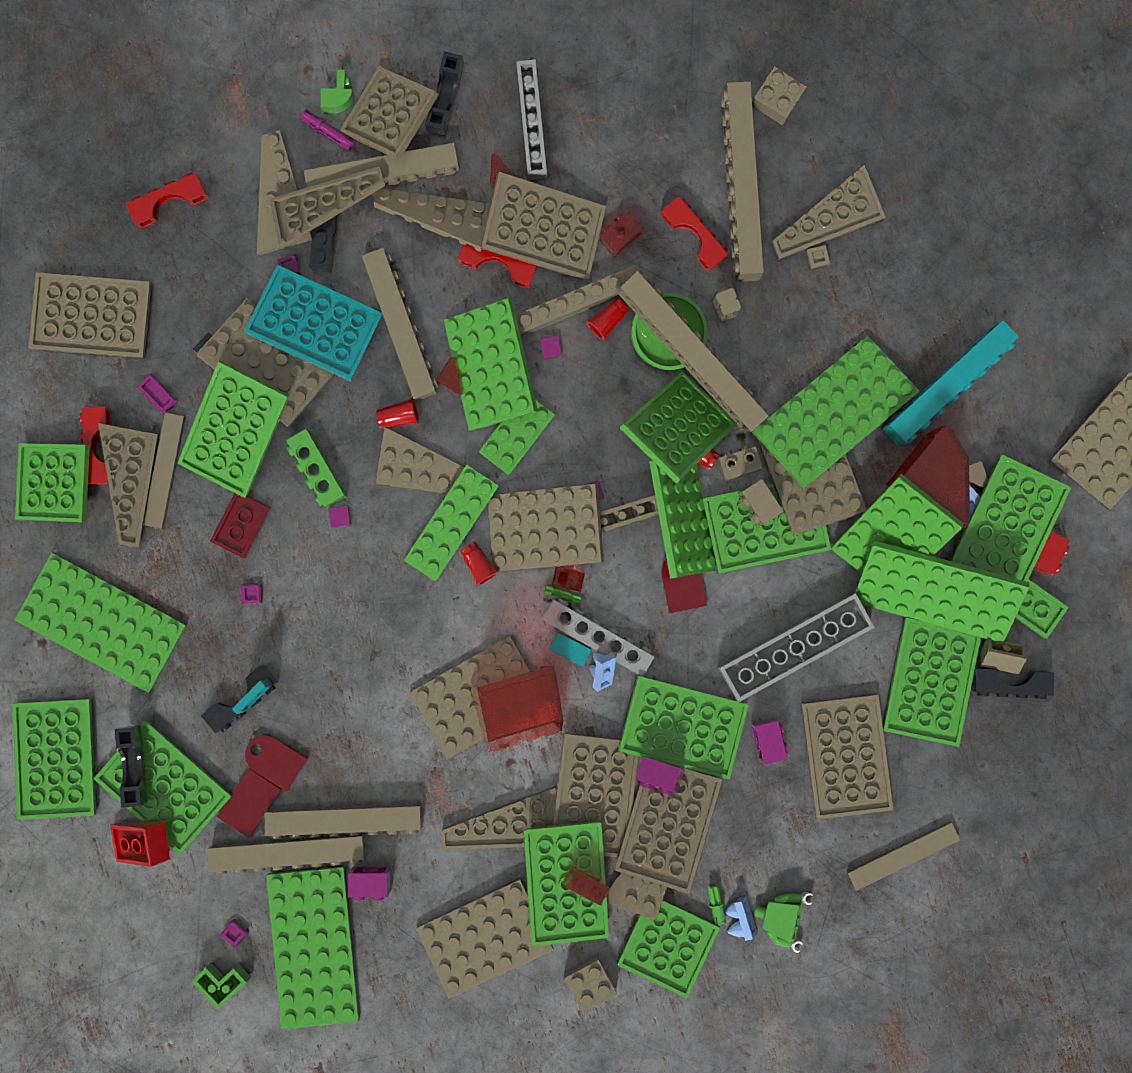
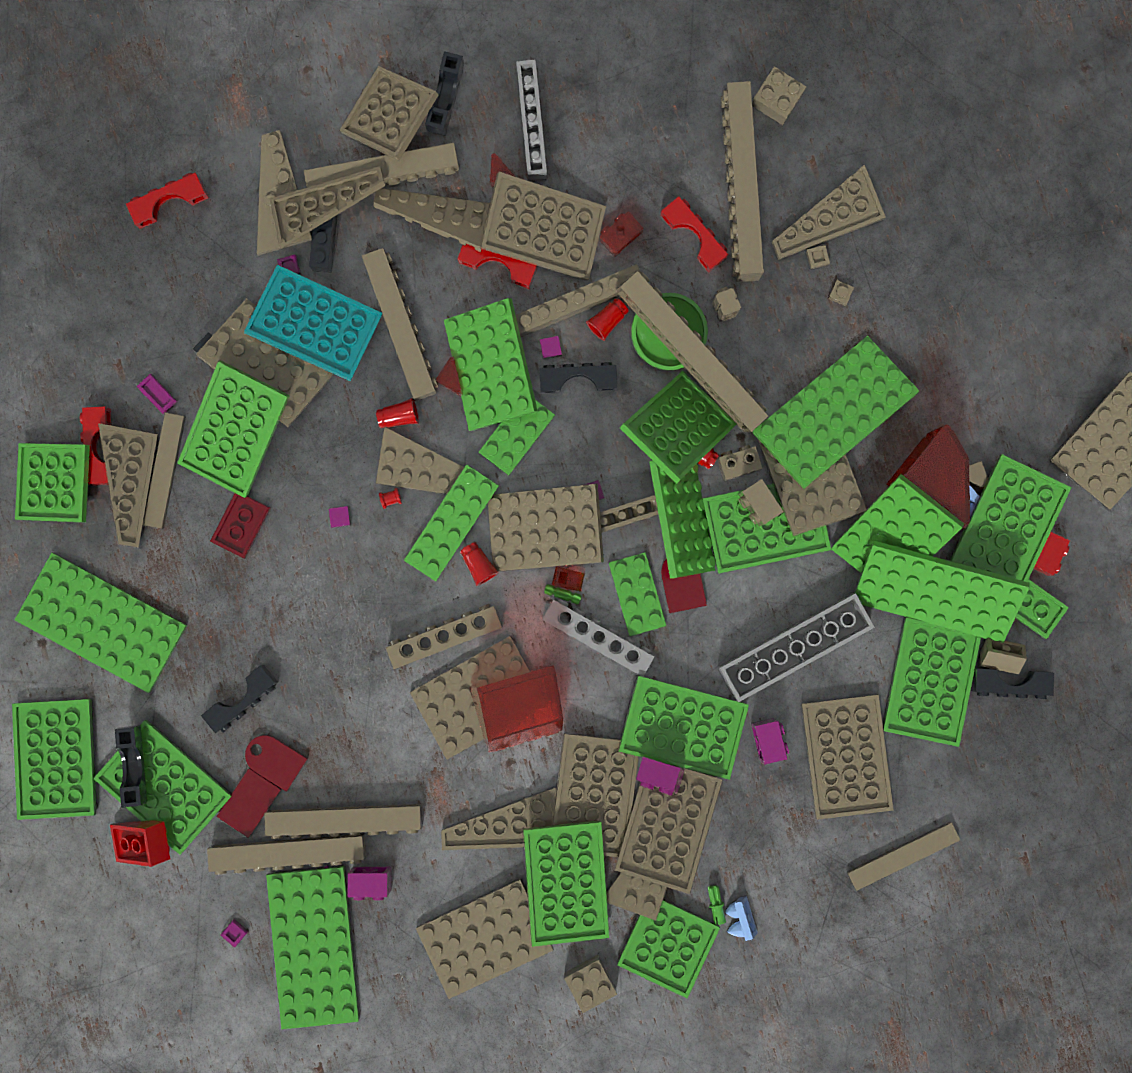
dark tan plate [29,272,152,358] -> none
bright green brick [191,963,251,1010] -> none
teal tile [232,679,272,714] -> none
magenta tile [241,584,262,604] -> none
bright green brick [286,429,347,508] -> none
magenta pin [300,109,355,151] -> none
bright green brick [321,70,354,113] -> none
teal tile [549,633,592,667] -> none
clear red brick [563,865,610,906] -> none
light blue tile [588,652,617,692] -> none
bright green torso [755,892,813,953] -> none
teal brick [882,320,1019,446] -> none
none -> red bush [379,488,402,509]
none -> dark tan brick [386,604,503,669]
none -> black arch [540,362,617,394]
none -> bright green plate [609,552,666,636]
none -> dark tan plate [828,280,854,306]

